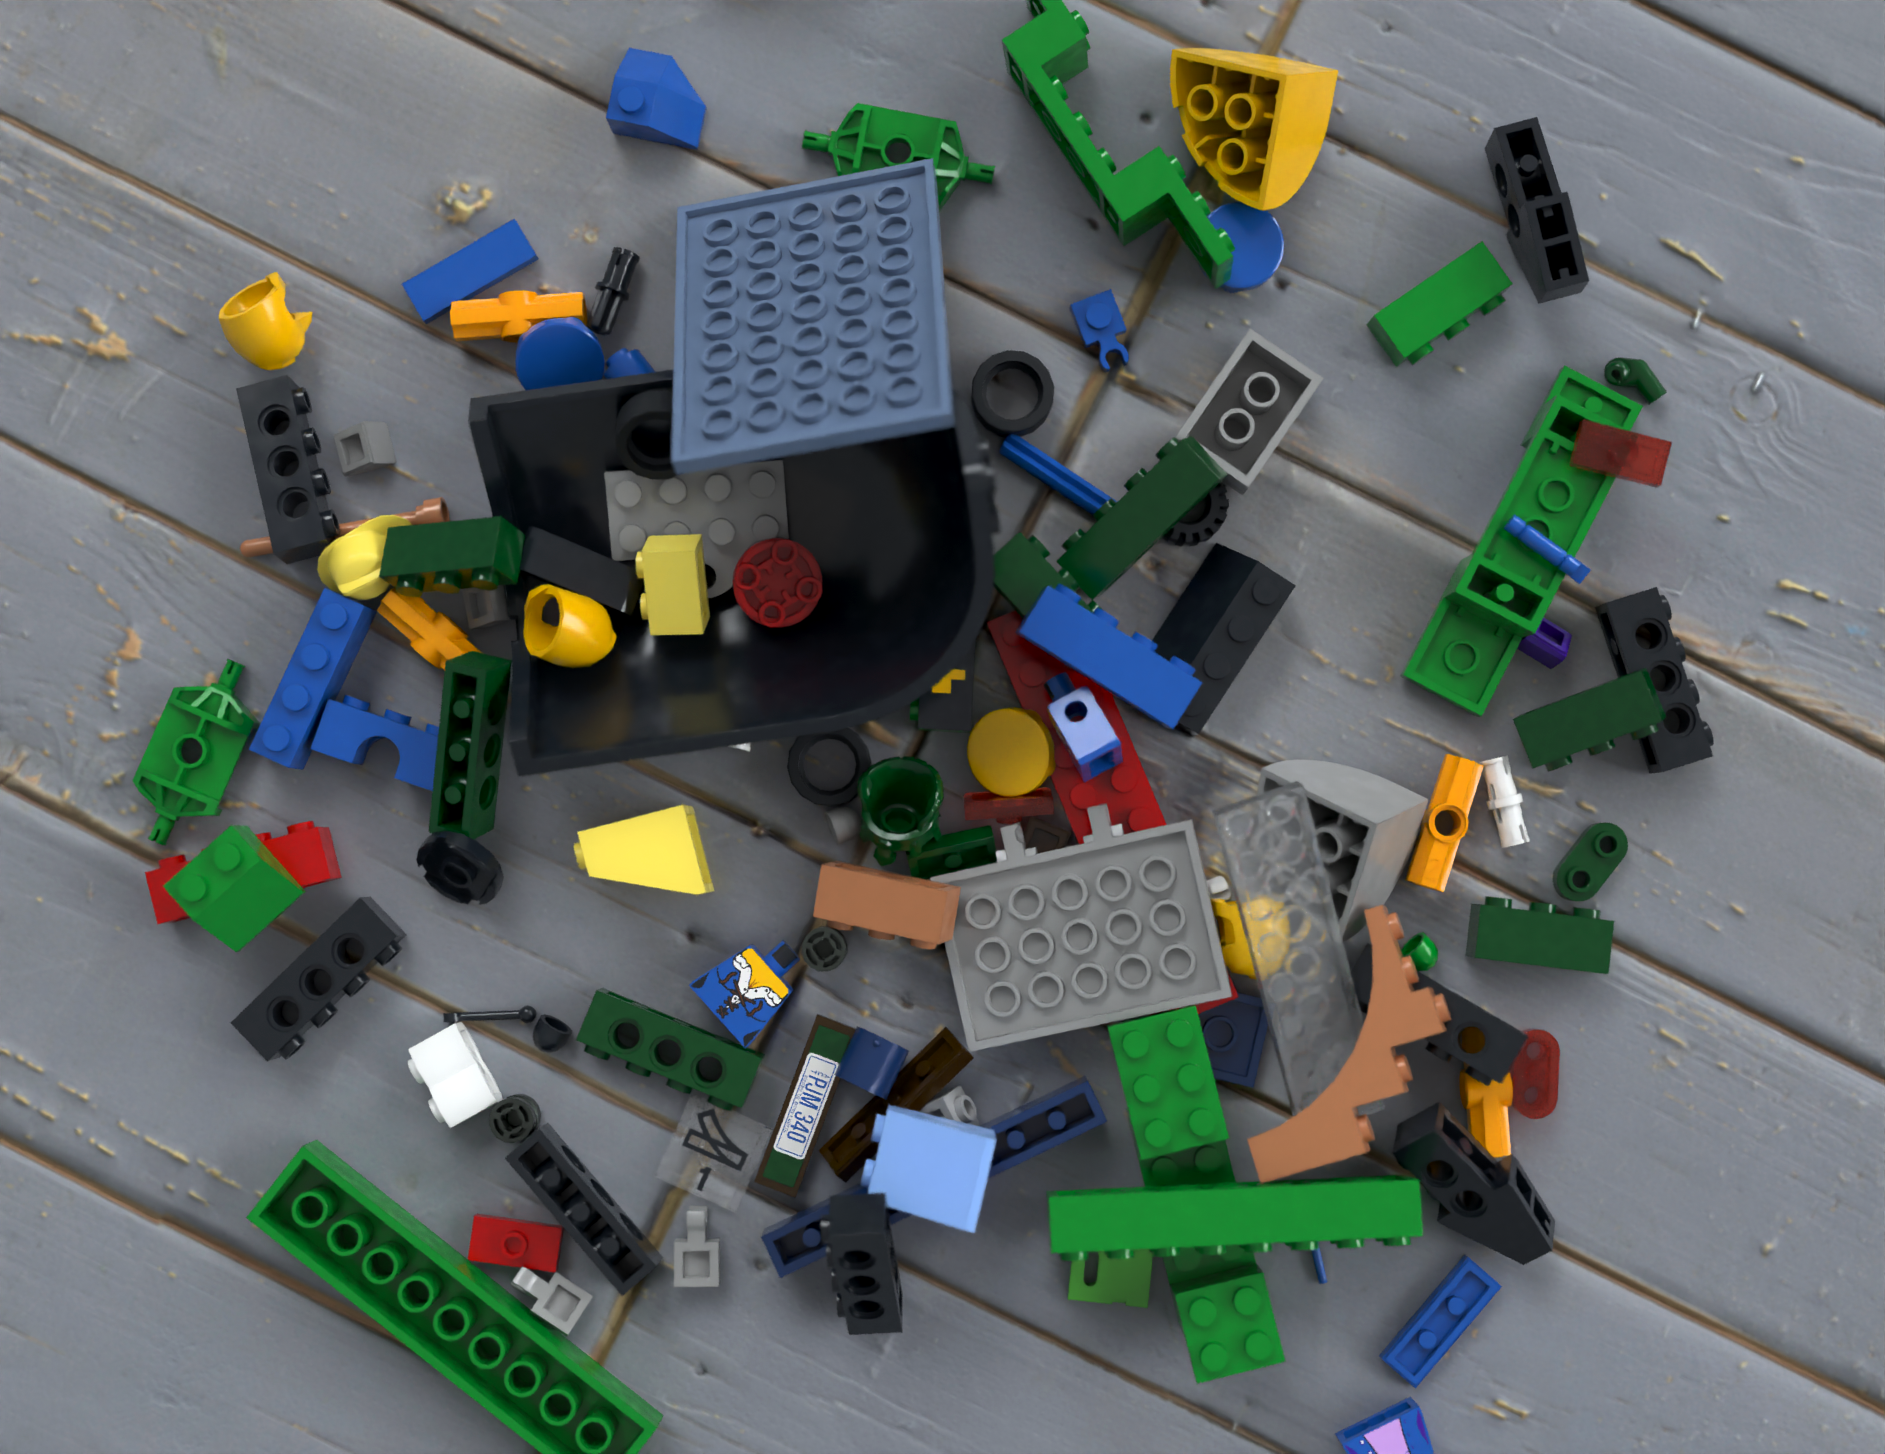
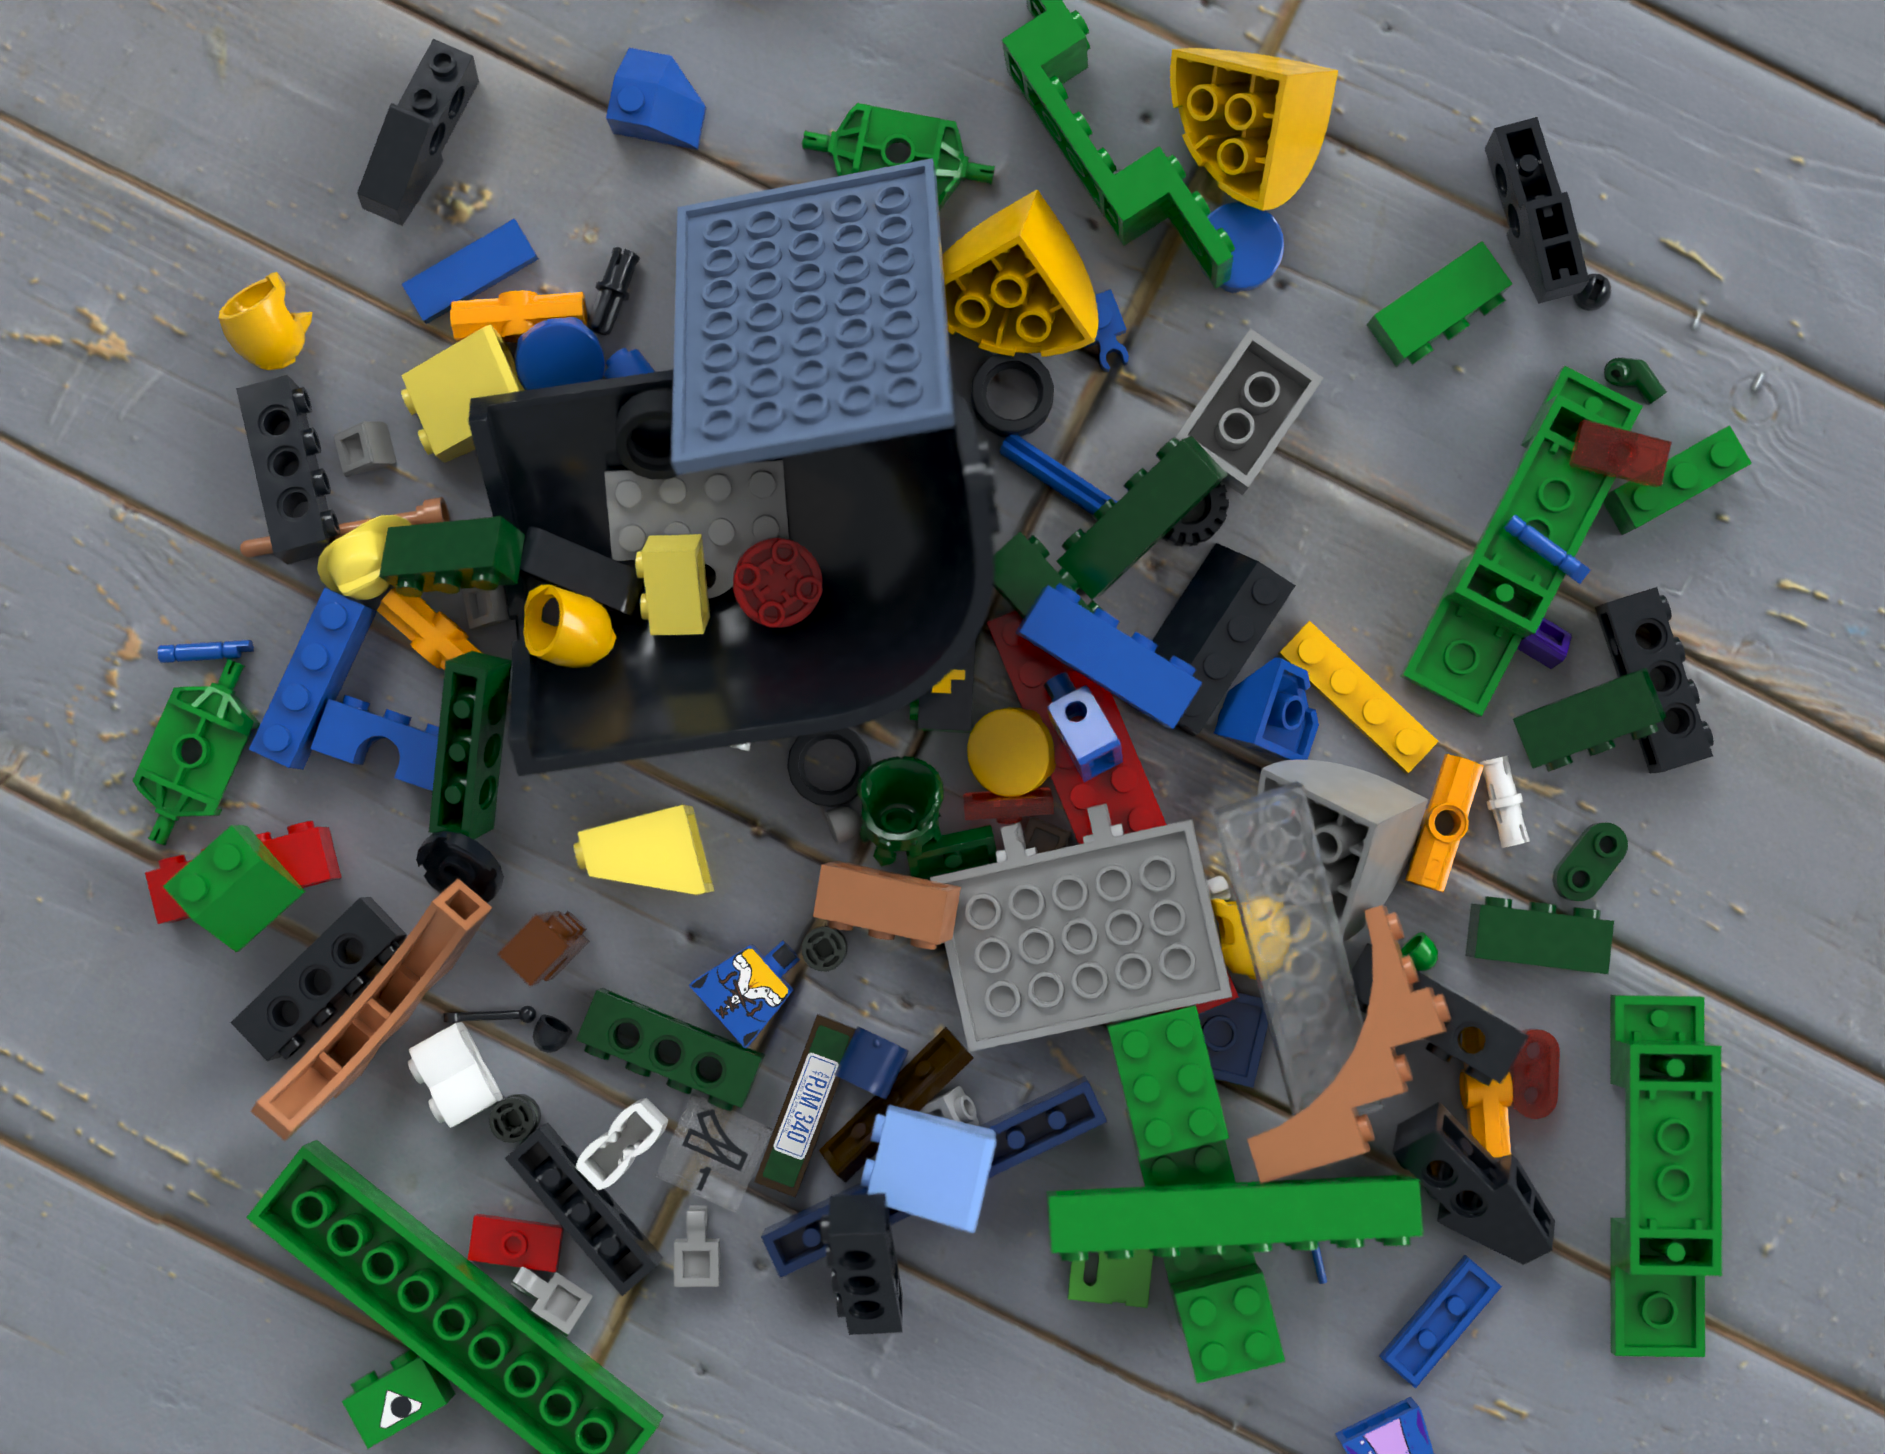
none -> blue wheel [158,640,254,663]
none -> nougat arch [250,879,492,1141]
none -> green brick [342,1349,456,1449]
none -> black brick [357,39,479,226]
none -> light yellow slope [401,324,526,463]
none -> reddish brown arch [498,911,590,986]
none -> white brick [576,1098,668,1190]
none -> yellow brick [942,189,1099,357]
none -> blue slope [1214,657,1319,760]
none -> yellow plate [1278,621,1439,774]
none -> black hinge [1573,273,1611,311]
none -> green brick [1603,425,1752,535]
none -> green bracket [1610,995,1722,1357]

